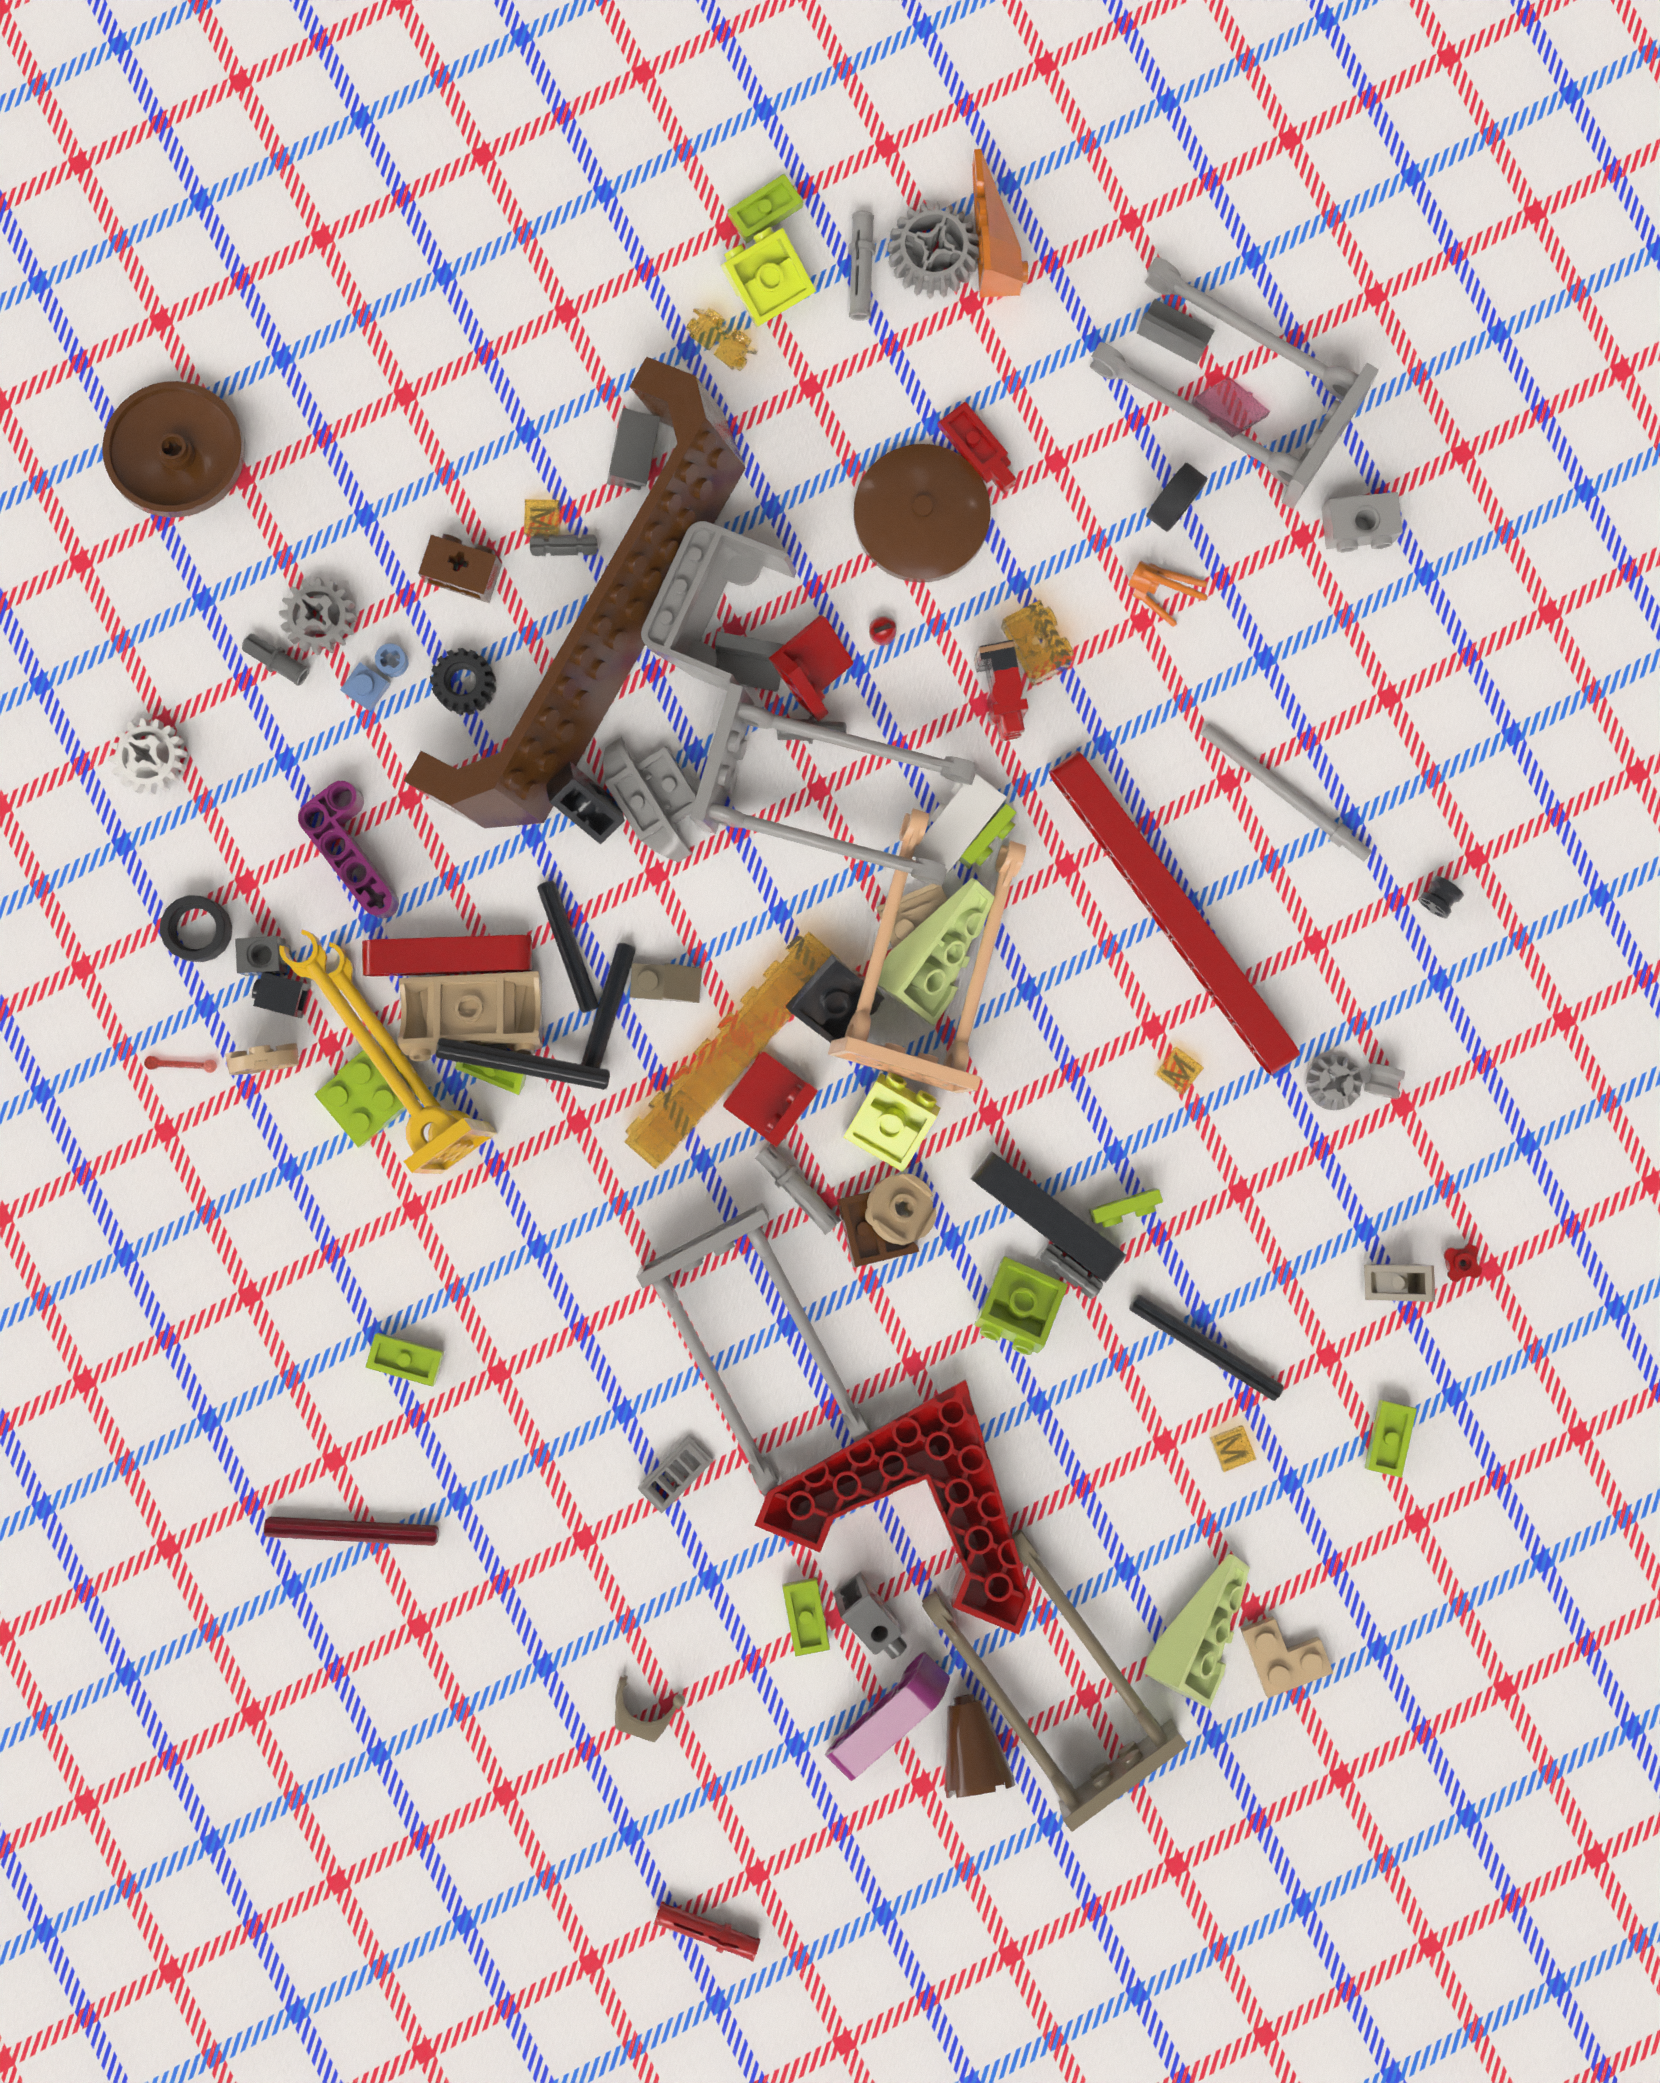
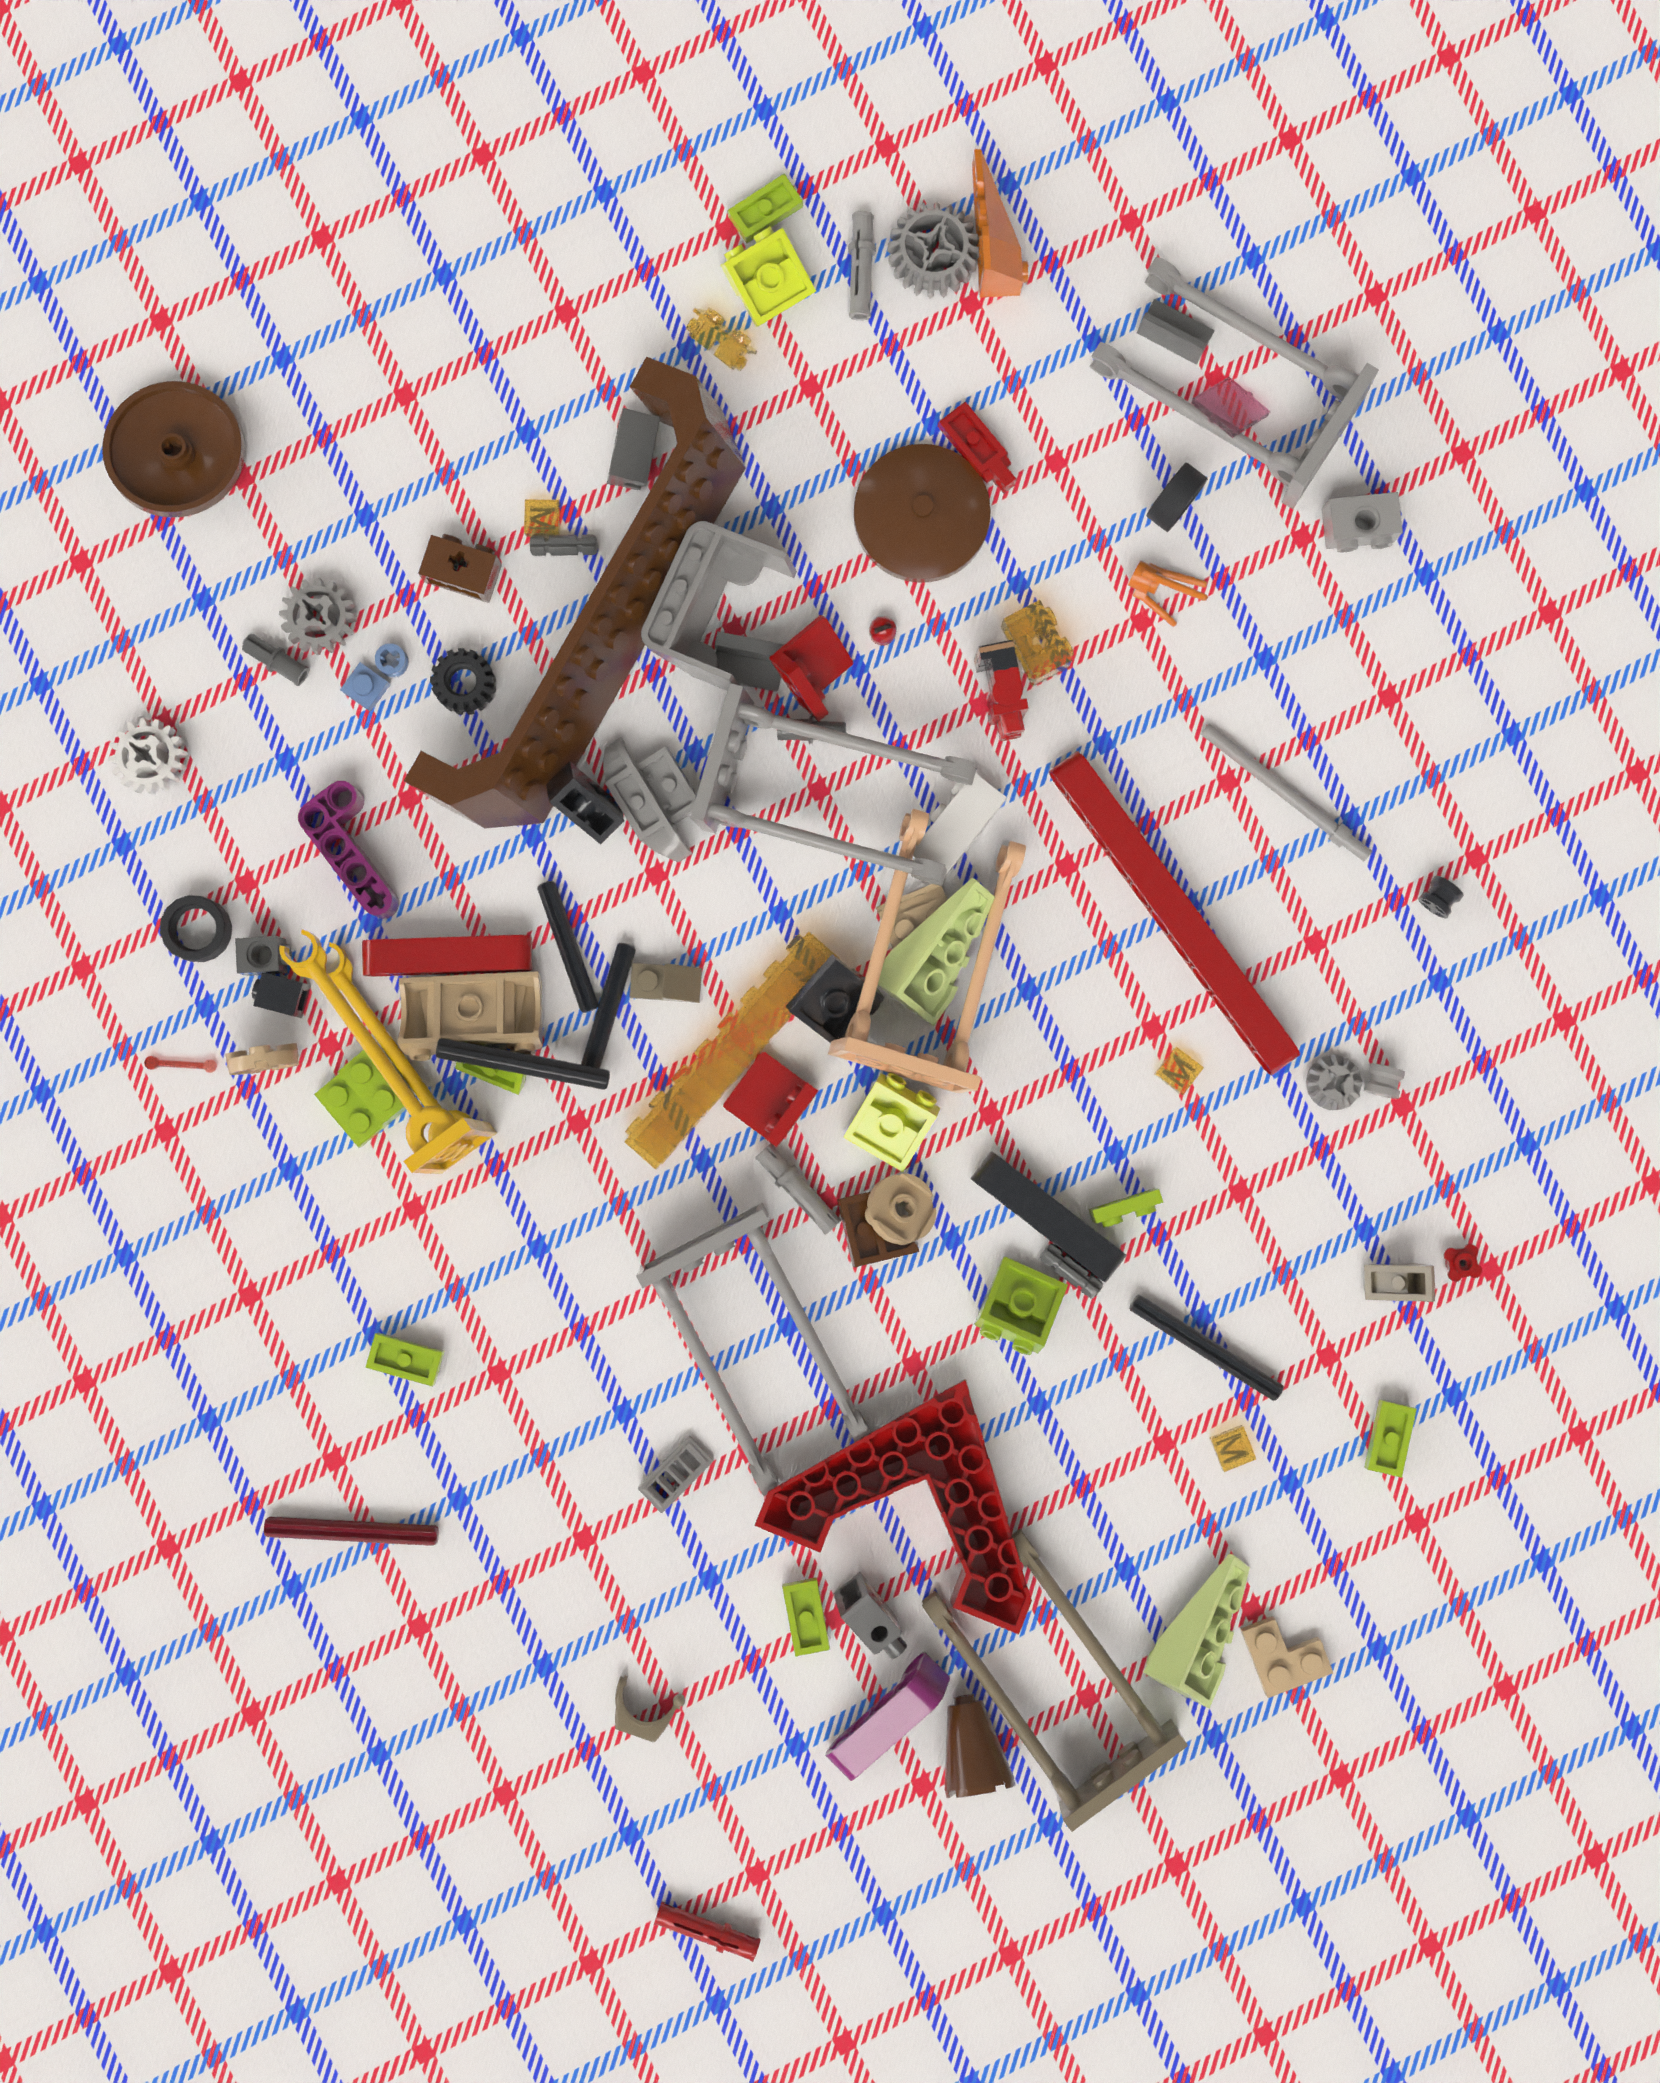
lime plate [959,804,1017,869] -> none

